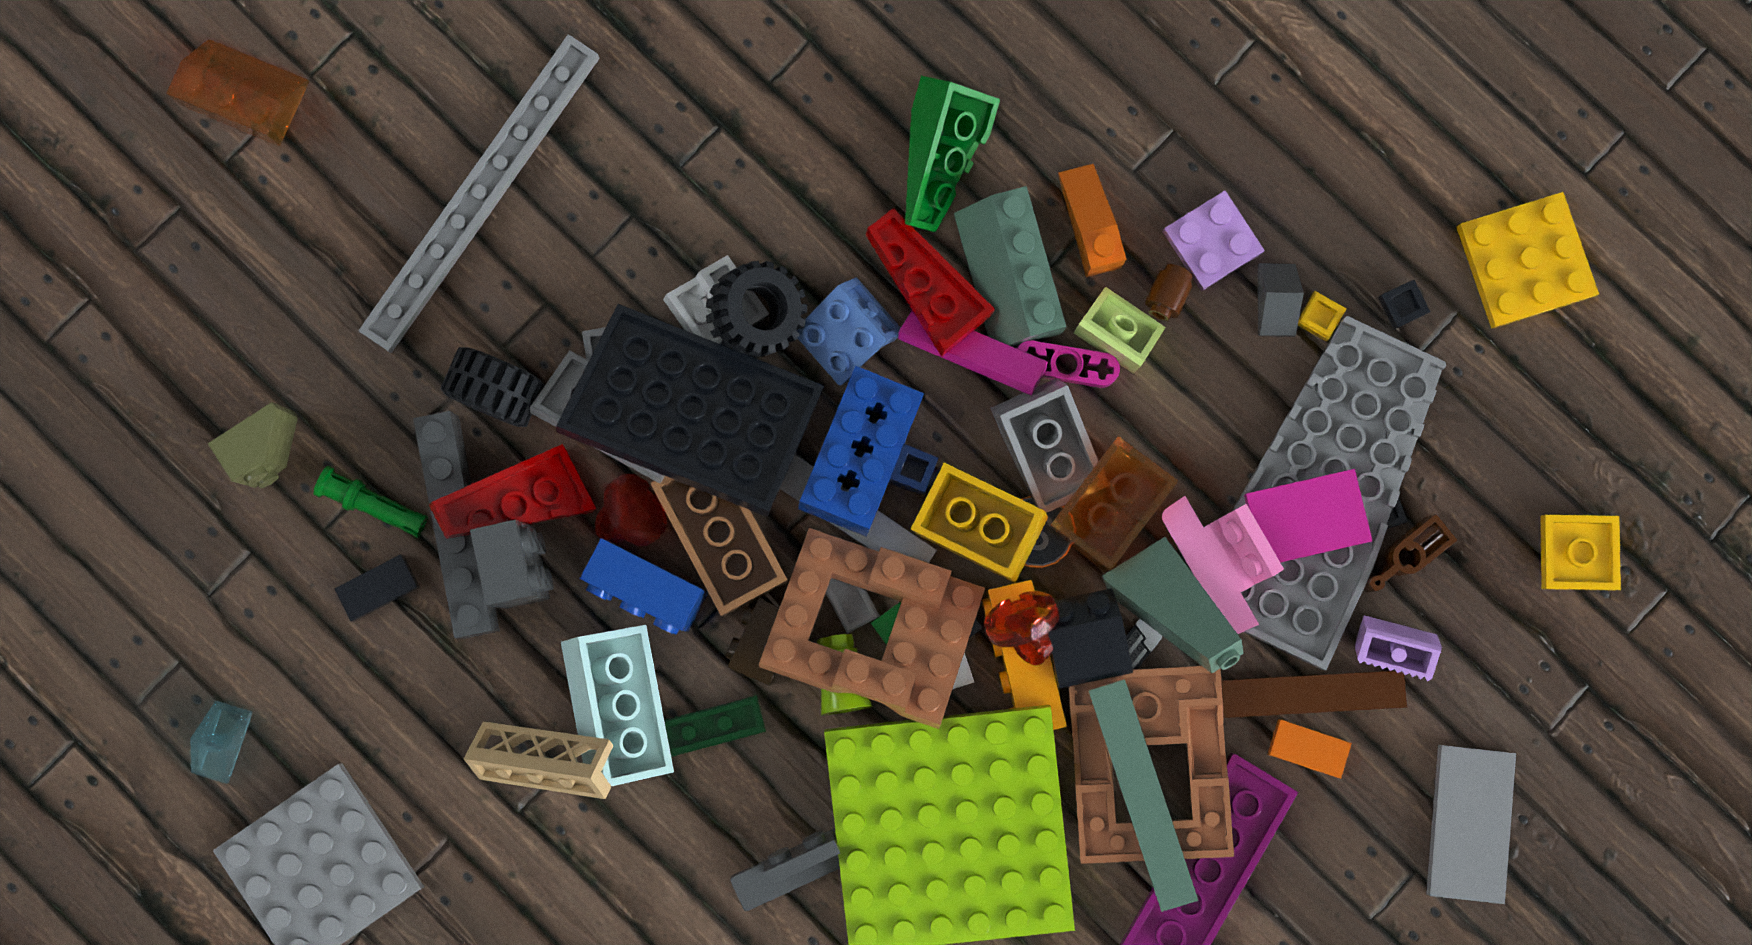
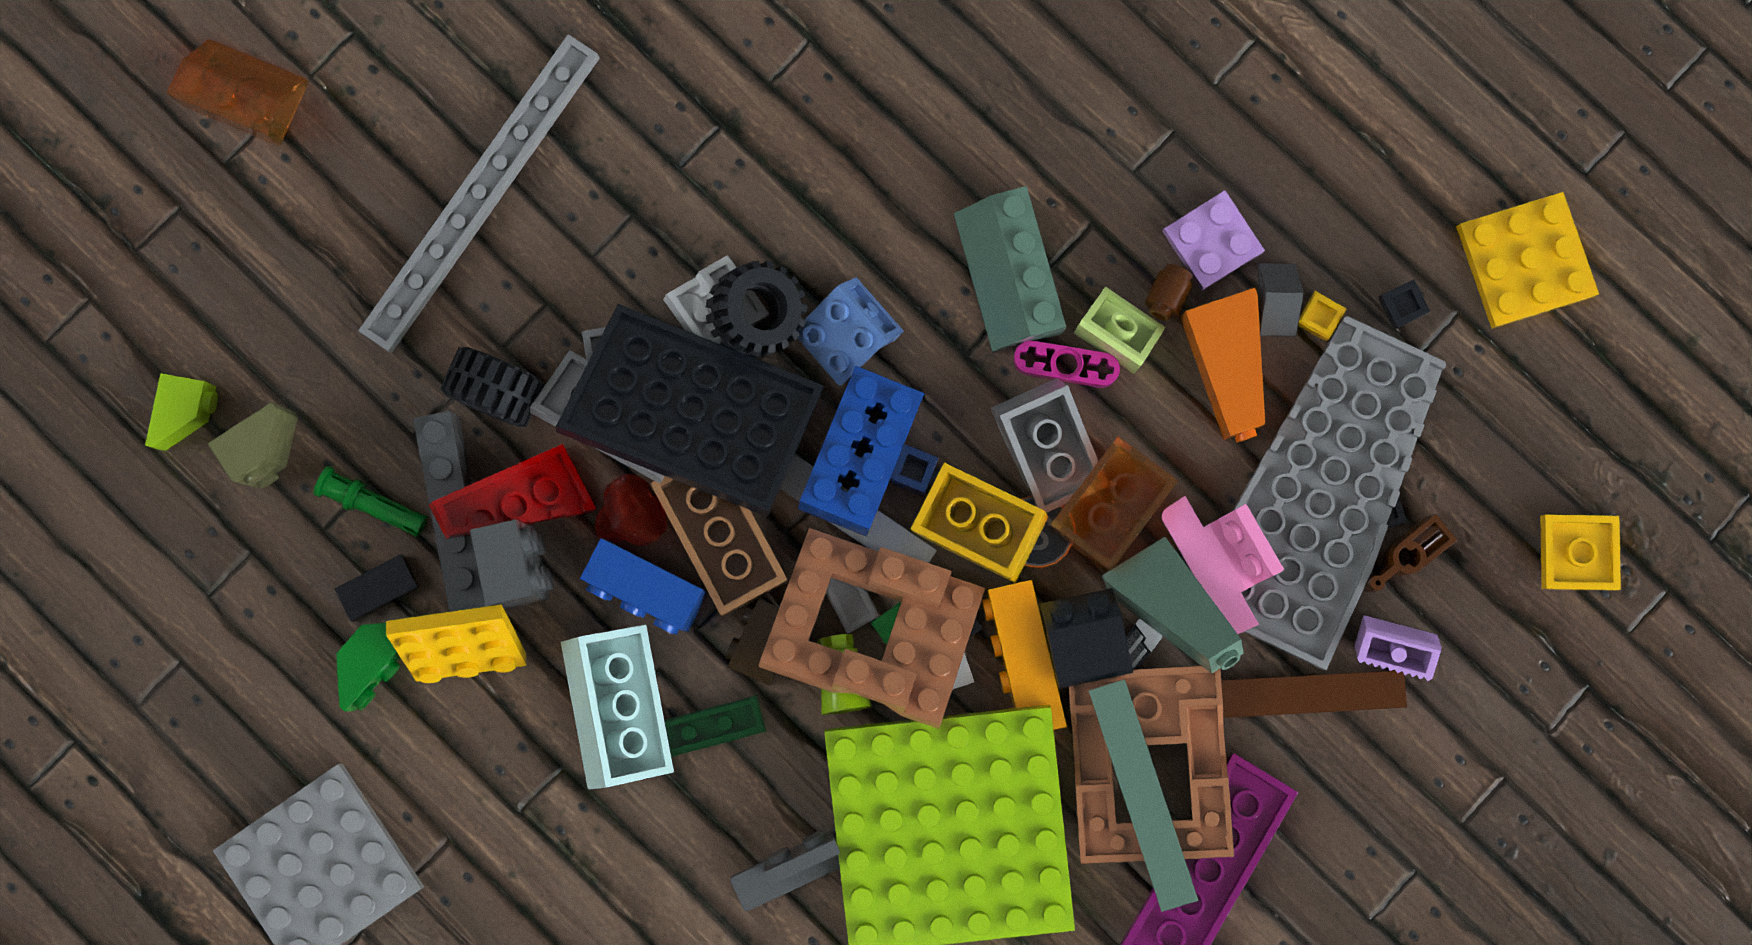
clear light blue slope [190,701,253,784] -> none
tan fence [464,721,613,799] -> none
red wing [865,208,995,357] -> none
dark pink tile [898,311,1048,396] -> none
green wedge [905,75,1000,232] -> none
clear red tile [984,591,1059,666] -> none
orange slope [1058,164,1127,277] -> none
dark pink tile [1244,469,1372,563] -> none
orange tile [1267,719,1352,779] -> none
light grey tile [1426,745,1516,904] -> none
none -> lime slope [145,373,218,451]
none -> green slope [336,623,401,712]
none -> yellow plate [386,604,527,683]
none -> orange slope [1180,288,1265,443]

